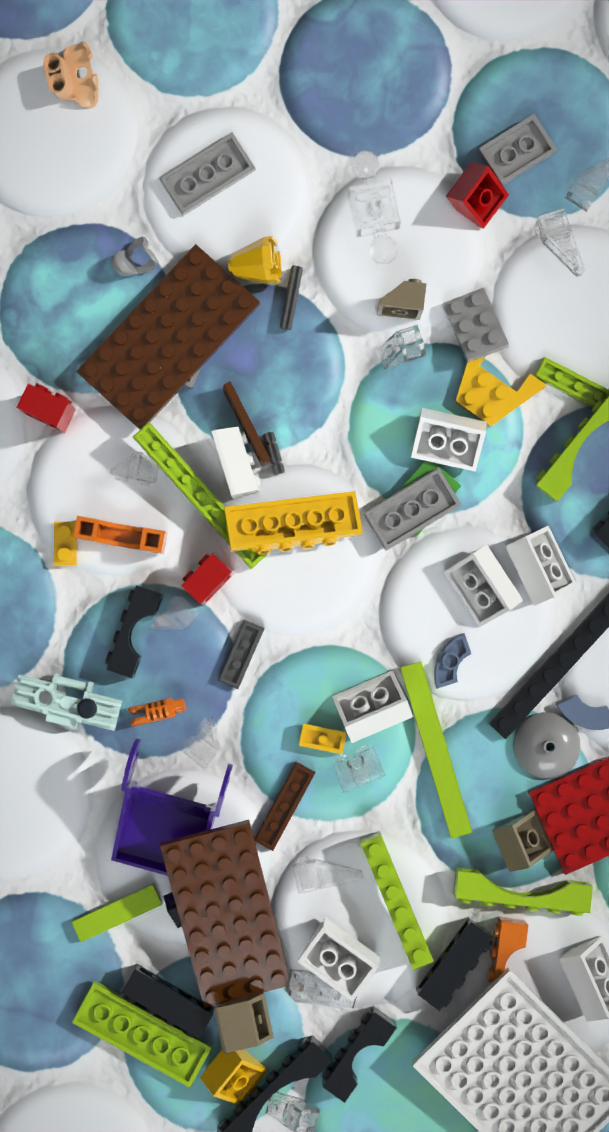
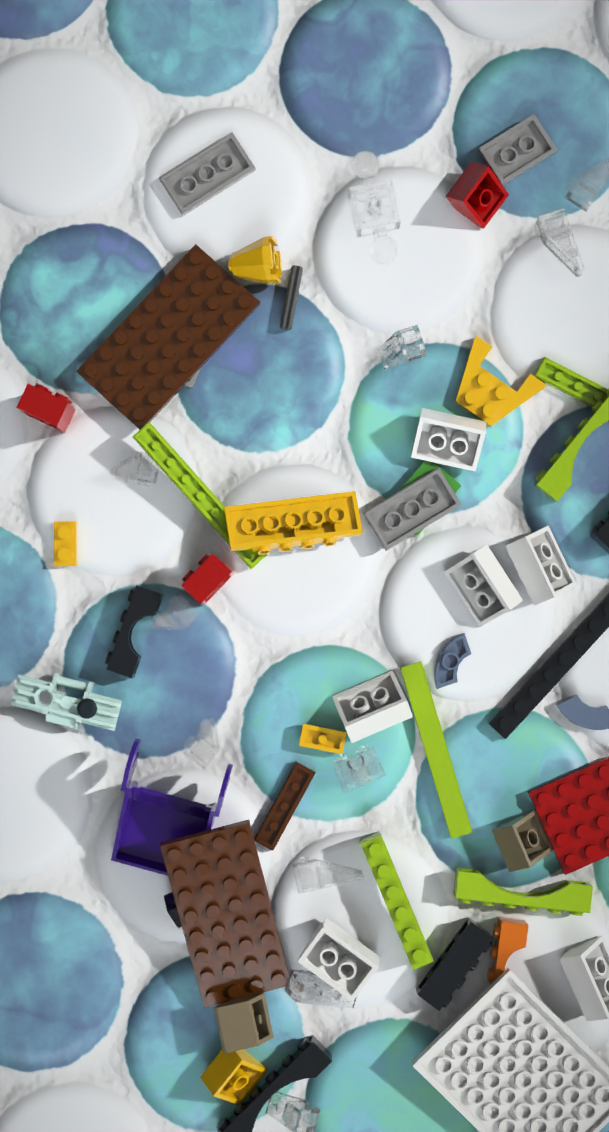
light nougat piece [43,41,99,108] -> none
lime tile [72,883,163,942] -> none
lime plate [72,981,212,1088] -> none
orange arch [73,516,168,554] -> none
light grey piece [111,236,158,276] -> none
black brick [121,964,214,1039] -> none
orange hinge [128,698,186,727] -> none
white slope [211,427,261,500] -> none
dark grey tile [218,620,265,689] -> none
reddish brown tile [223,381,271,466] -> none
dark grey axle [263,432,285,475] -> none
black arch [321,1006,397,1103] -> none
dark tan slope [377,279,427,320] -> none
light grey plate [443,288,509,363] -> none
light grey dish [513,712,580,779] -> none

